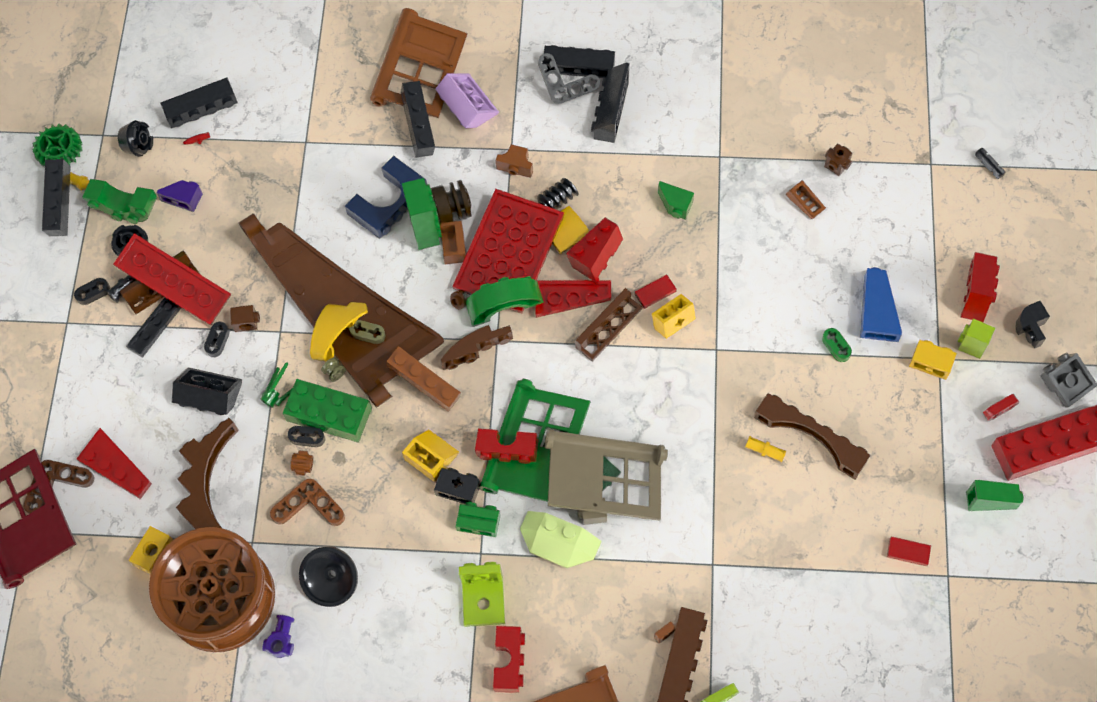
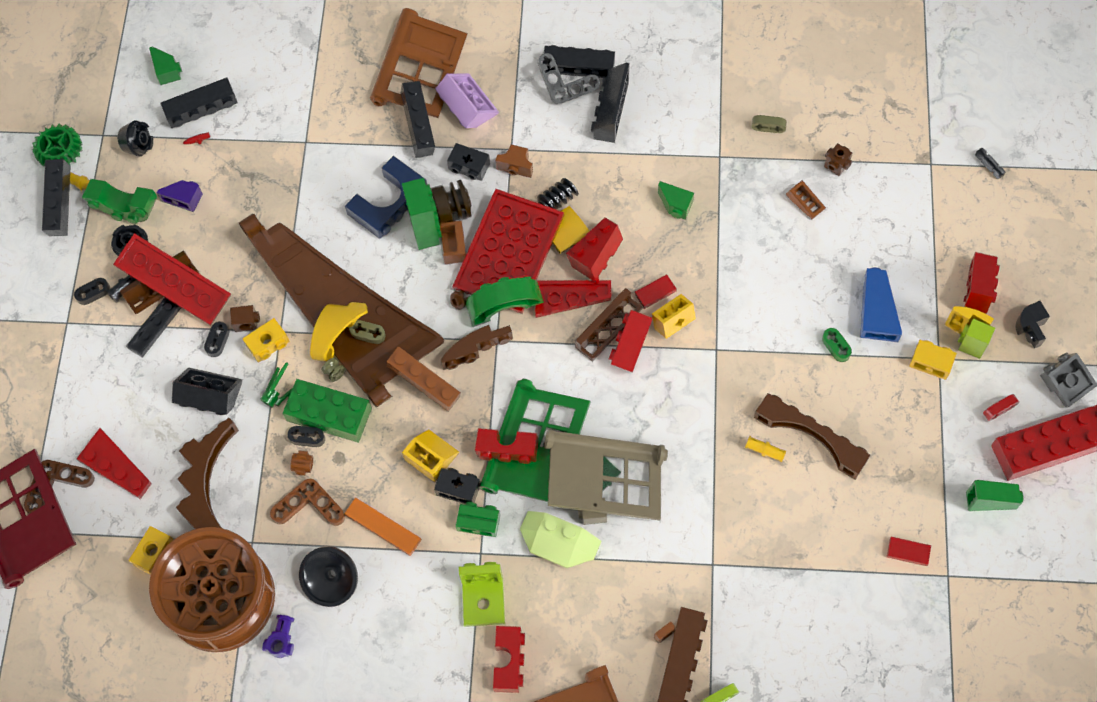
none -> green slope [149,46,182,85]
none -> yellow brick [242,318,290,363]
none -> orange tile [344,497,422,556]
none -> black brick [447,143,490,181]
none -> red wedge [609,310,653,373]
none -> olive beam [752,115,787,133]
none -> yellow slope [944,306,994,334]

